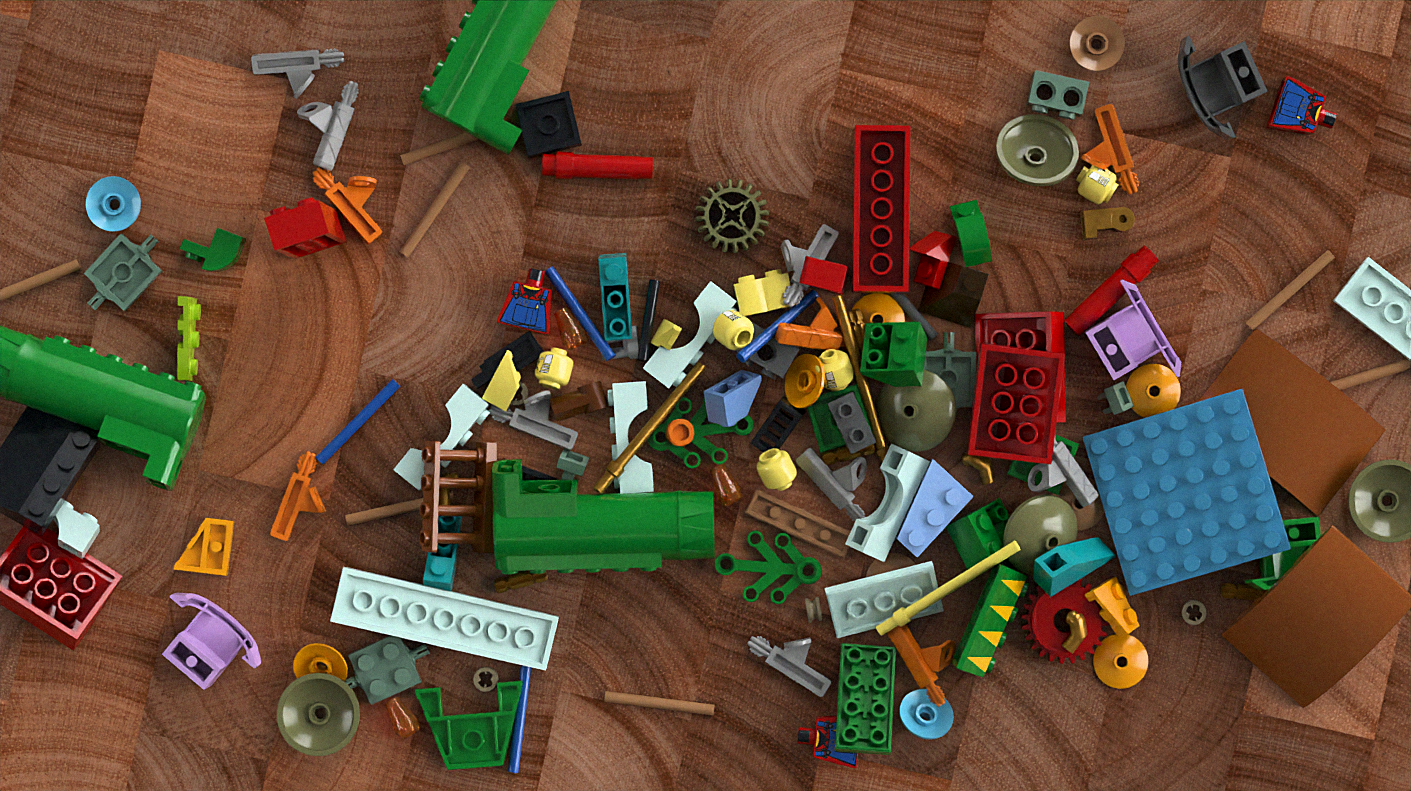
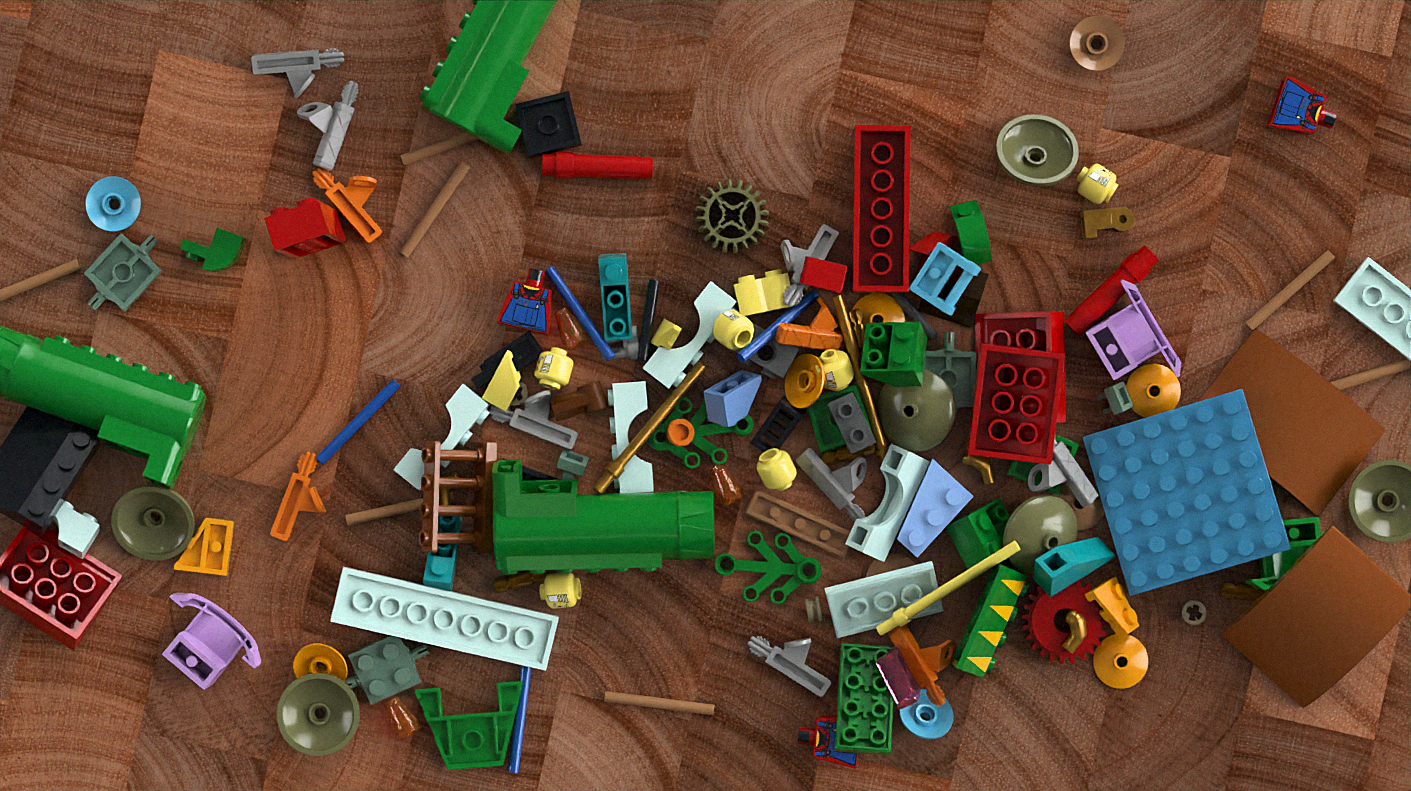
lime wing [177,296,201,381] -> none
dark tan bush [473,666,499,692] -> none
sand green brick [1026,70,1089,120] -> none
orange piece [1081,104,1140,195] -> none
dark grey piece [1177,36,1268,140] -> none
none -> olive dish [111,484,195,561]
none -> light yellow head [540,572,582,609]
none -> clear pink slope [876,646,922,709]
none -> medium azure plate [909,242,981,315]

